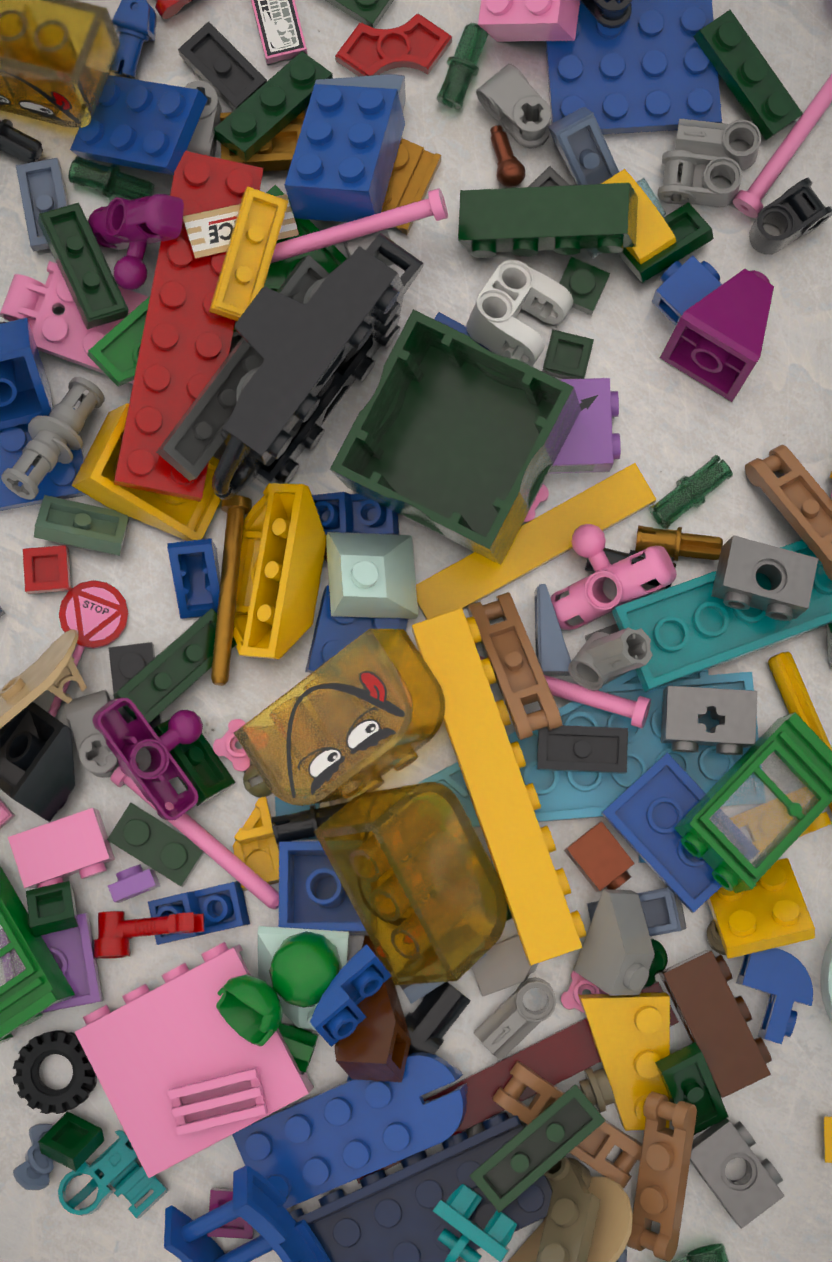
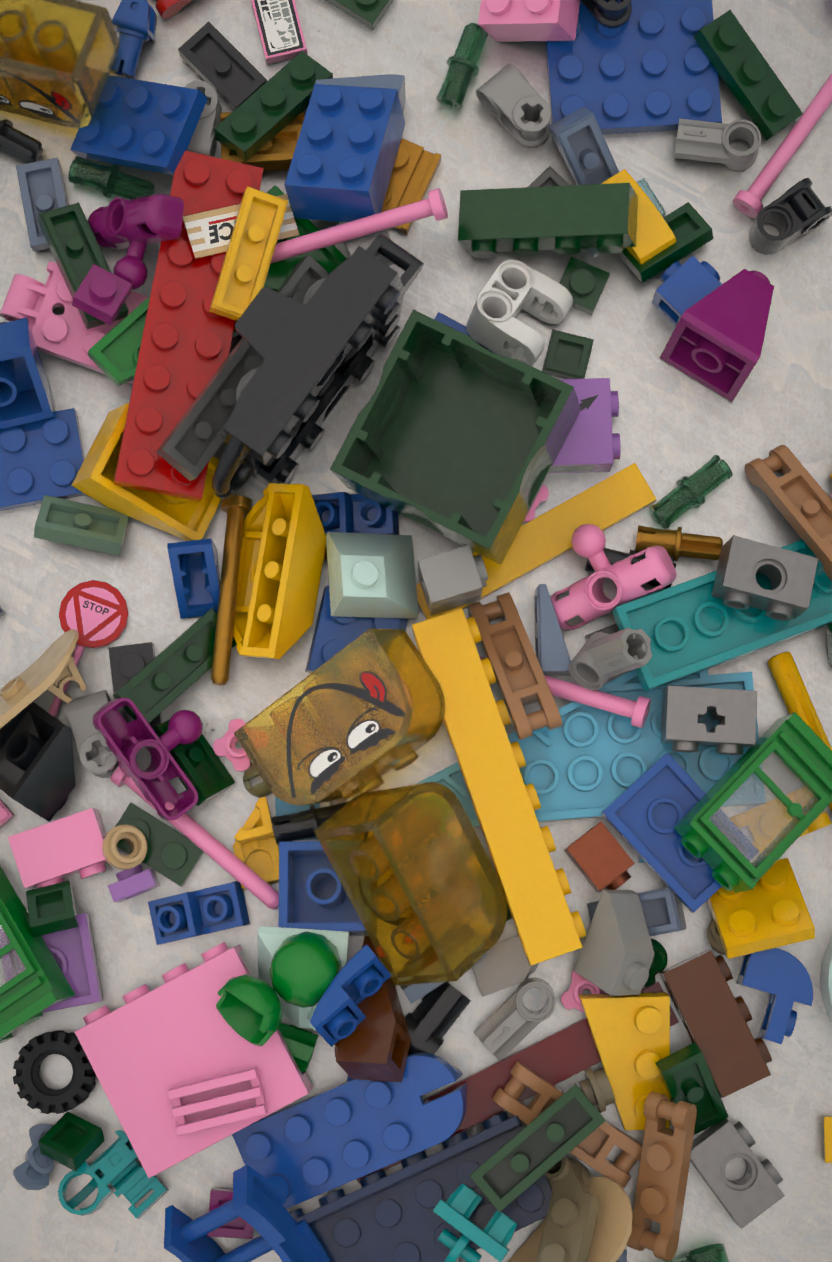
light grey piece [1,377,105,500] -> none
red plate [22,545,71,594] -> none
red brick [94,911,204,959] -> none
red tile [335,13,452,77] -> none
copper piece [490,125,526,188] -> none
black plate [537,725,628,774] -> none
light grey piece [657,150,742,208] -> none
none -> magenta plate [72,264,133,325]
none -> tan plate [102,825,147,870]
none -> light grey brick [418,545,488,615]

